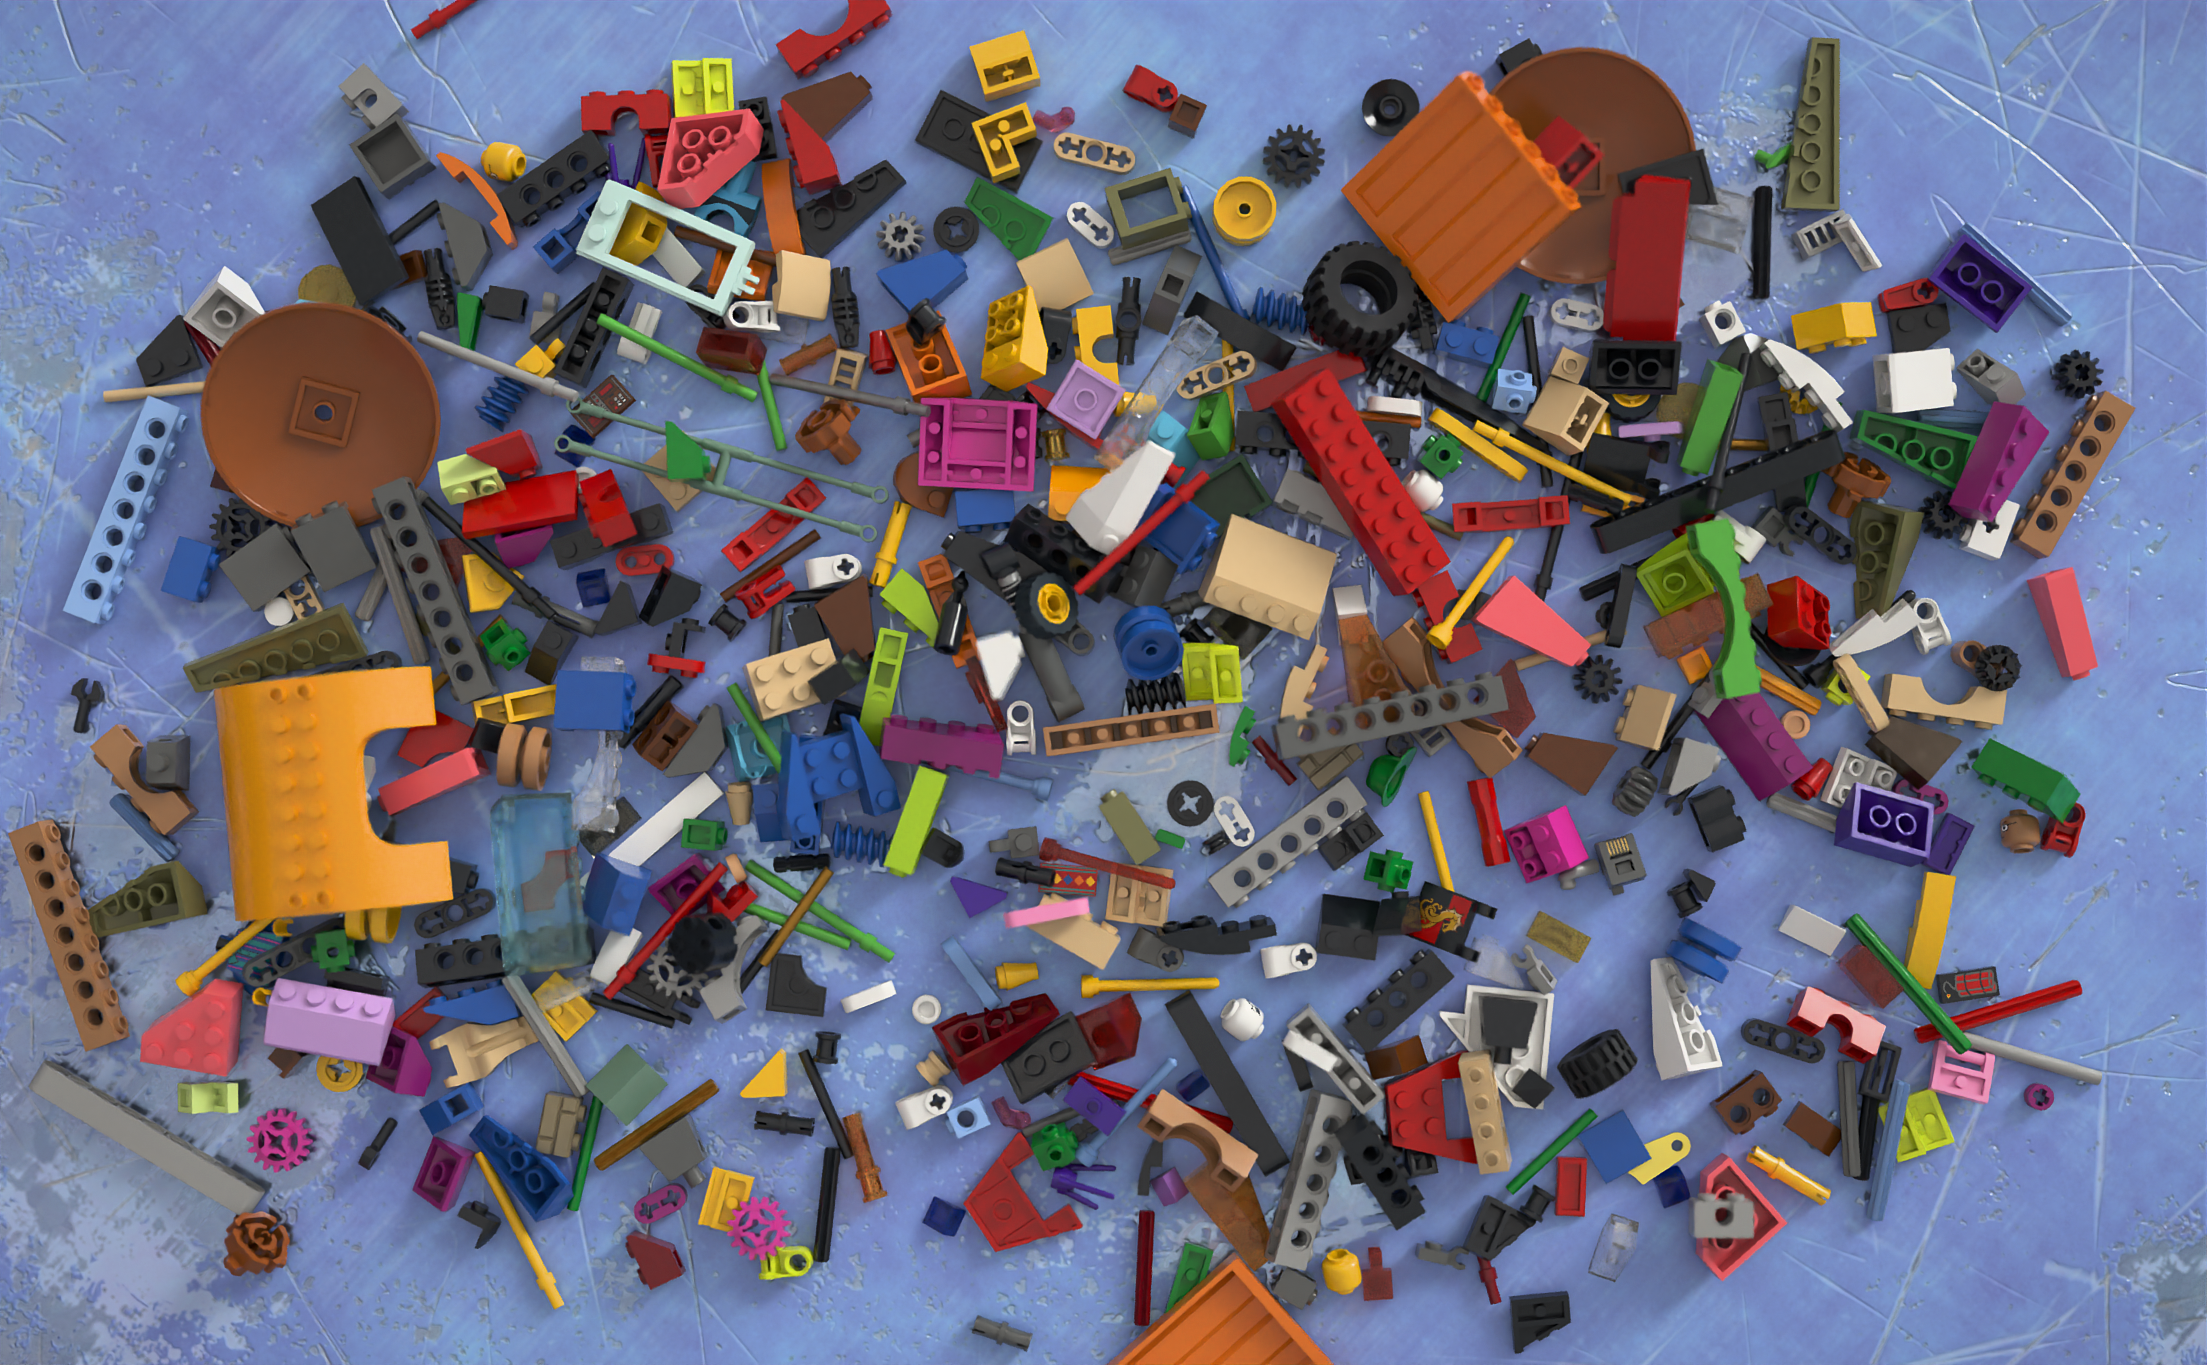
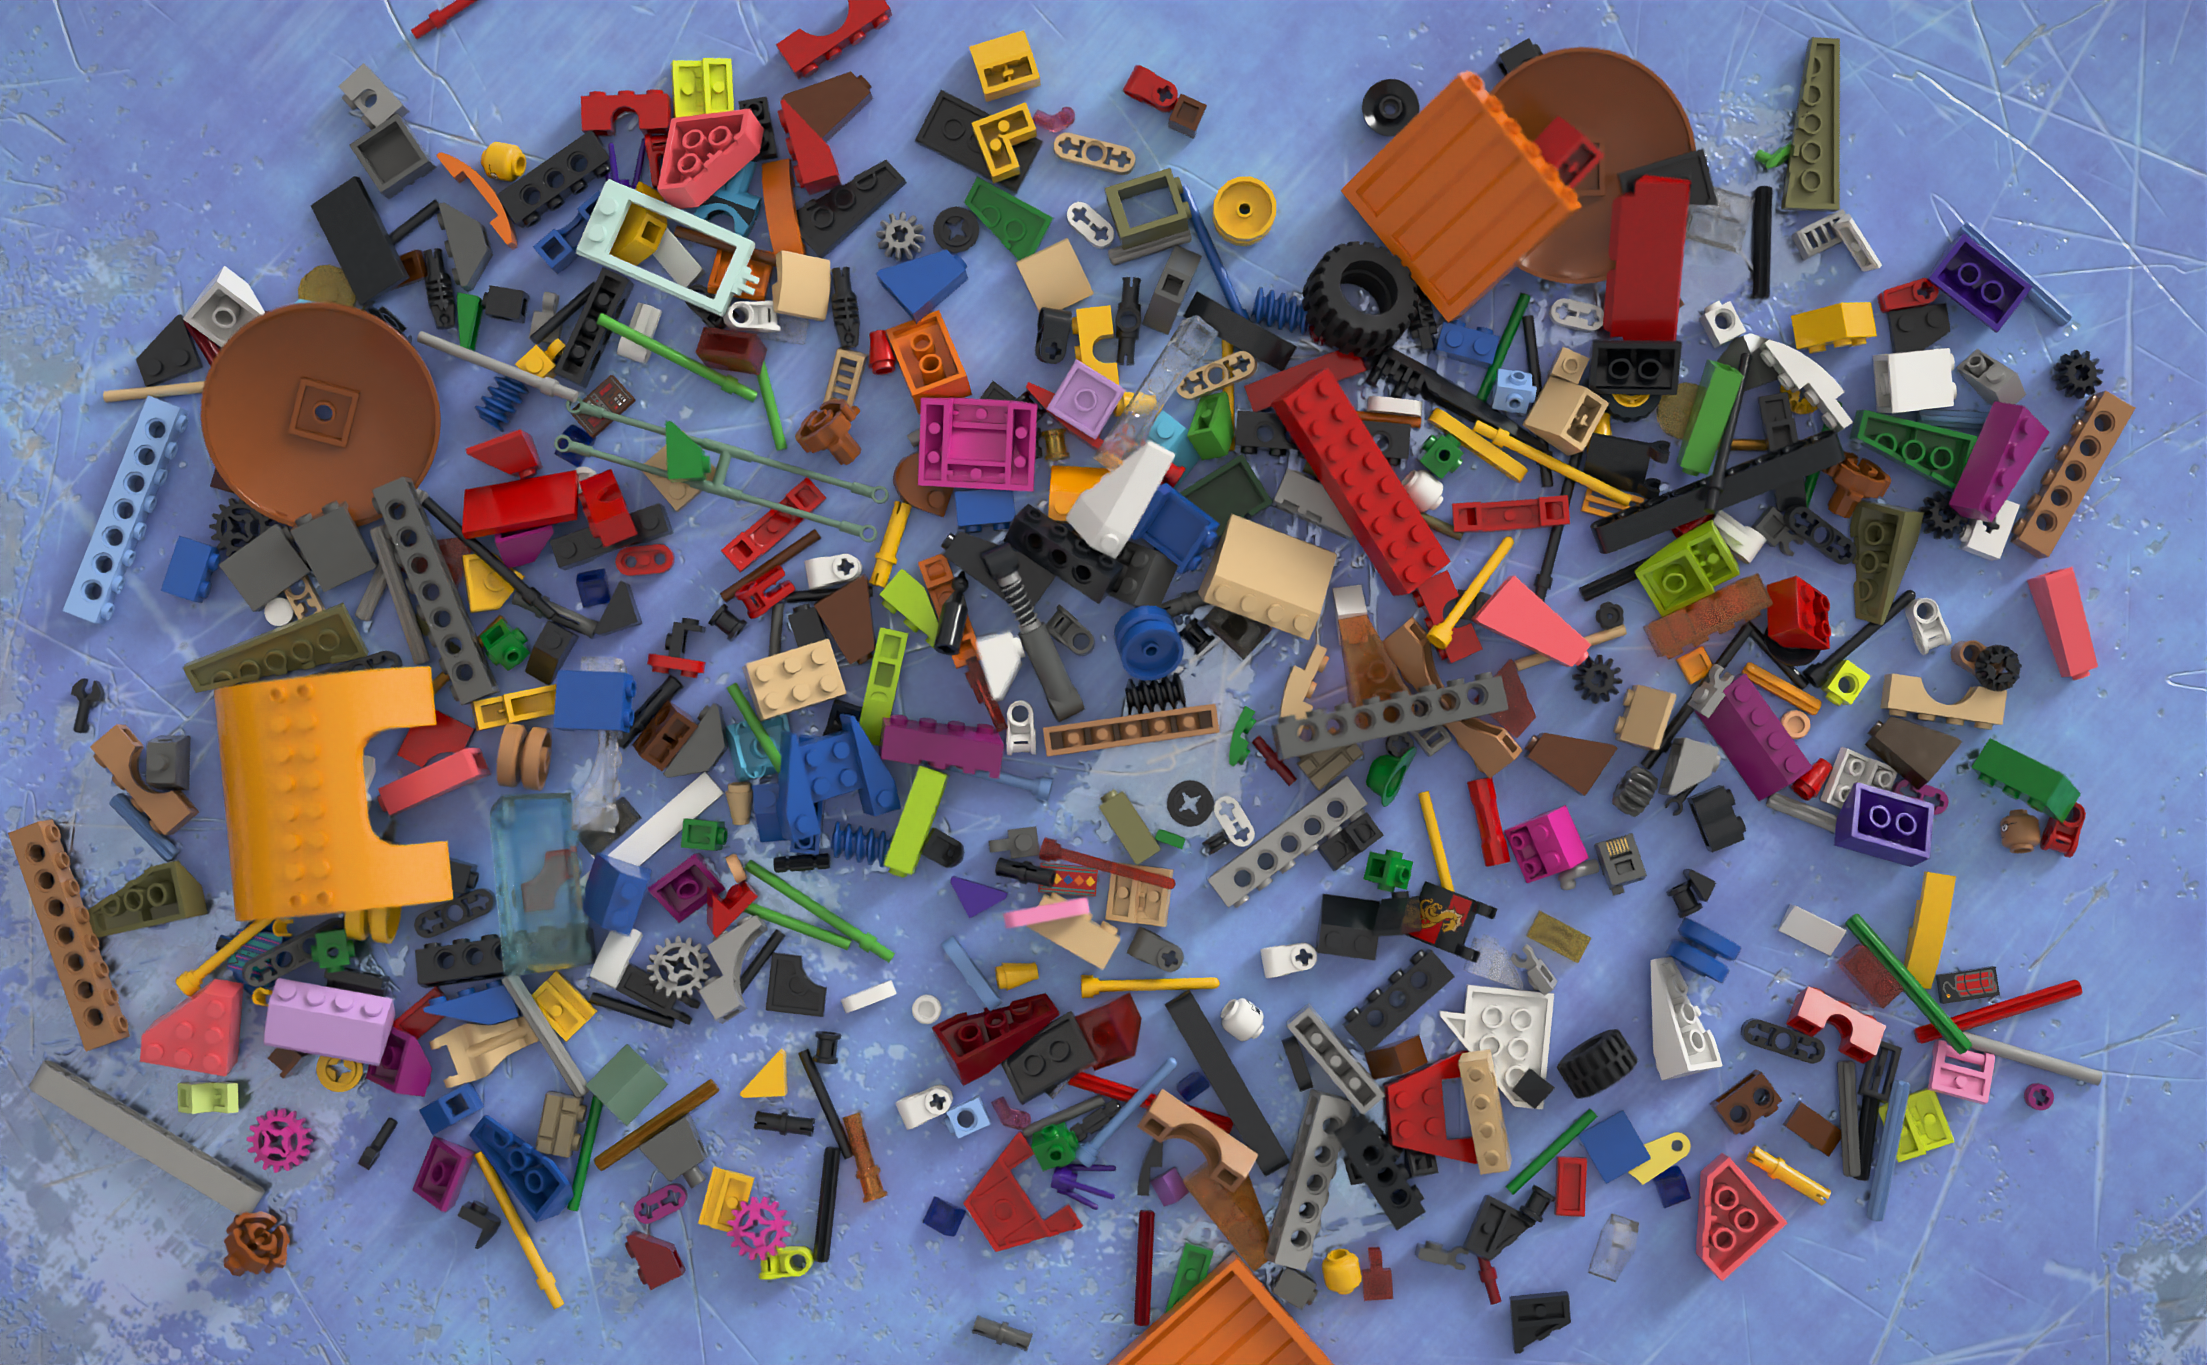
yellowish green slope [437,454,506,505] -> none
black tile [468,717,506,754] -> none
clear slope [534,970,596,1013] -> none
red bar [602,862,728,1000] -> none
black slope [639,565,702,627] -> none
black brick [667,912,738,975] -> none
pearl gold bar [758,866,834,967] -> none
flat silver bar [770,373,931,417] -> none
clear orange pin [779,334,838,376] -> none
black slope [807,648,870,705] -> none
black piece [906,298,947,345] -> none
tan wheel [916,1050,952,1087] -> none
yellow slope [981,285,1048,392] -> none
black wheel [1014,572,1079,640] -> none
dark purple plate [1063,1076,1127,1136] -> none
red bar [1072,470,1210,596] -> none
black slope [1156,915,1277,955] -> none
neon yellow slope [1182,643,1243,704] -> none
black gear [1263,124,1325,188] -> none
white beam [1282,1030,1337,1072] -> none
black torso [1479,996,1538,1064] -> none
black axle [1567,484,1624,516] -> none
black beam [1605,564,1637,649] -> none
lavender plate [1618,421,1685,442] -> none
bright green arch [1686,518,1762,699] -> none
light grey brick [1689,1193,1754,1238] -> none
white slope [1829,598,1923,657] -> none
tan beam [1833,653,1890,733] -> none
dark purple plate [1920,813,1975,875] -> none

